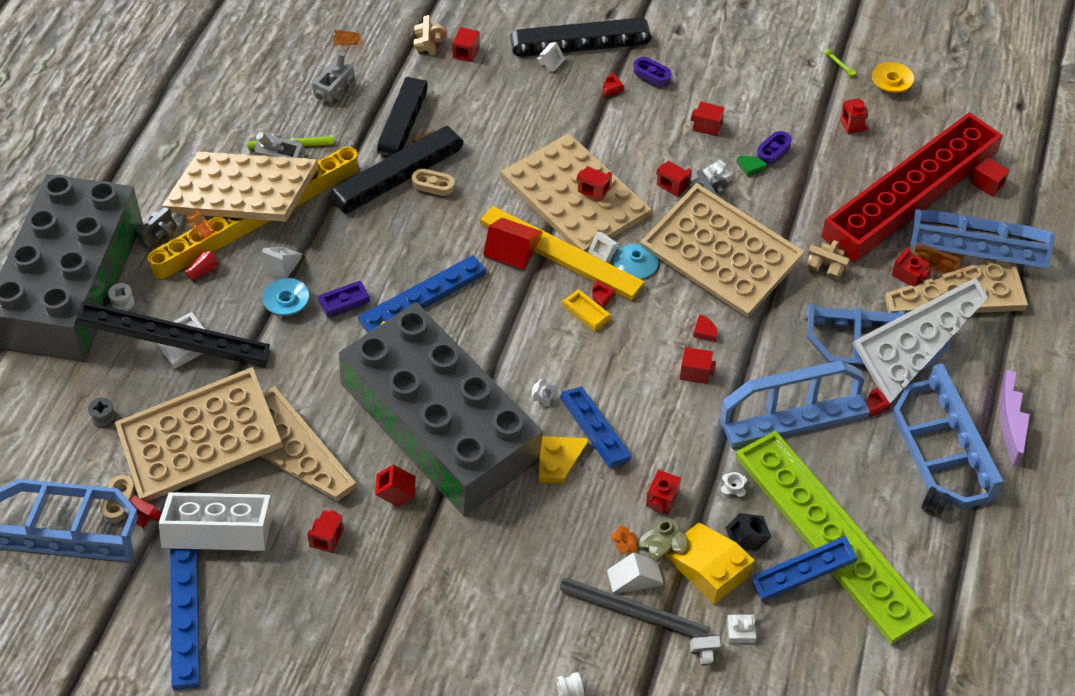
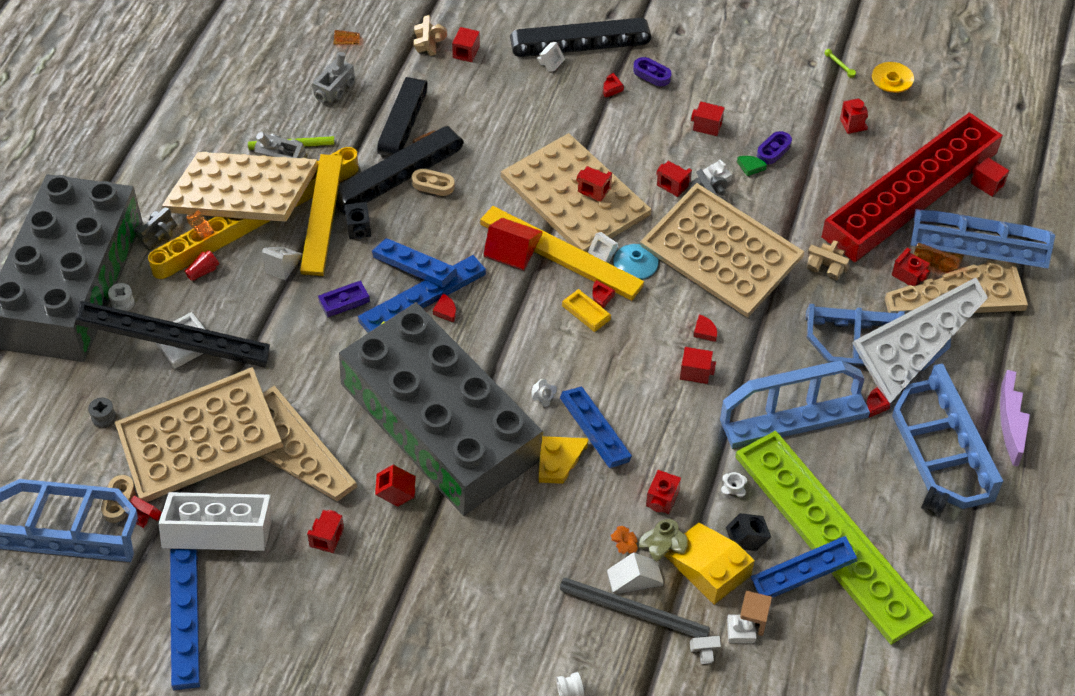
medium azure dish [262,278,309,316] -> none
none -> yellow tile [300,154,343,276]
none -> black brick [345,202,371,239]
none -> blue plate [372,238,457,288]
none -> red tile [433,294,456,323]
none -> medium nougat panel [740,591,772,636]

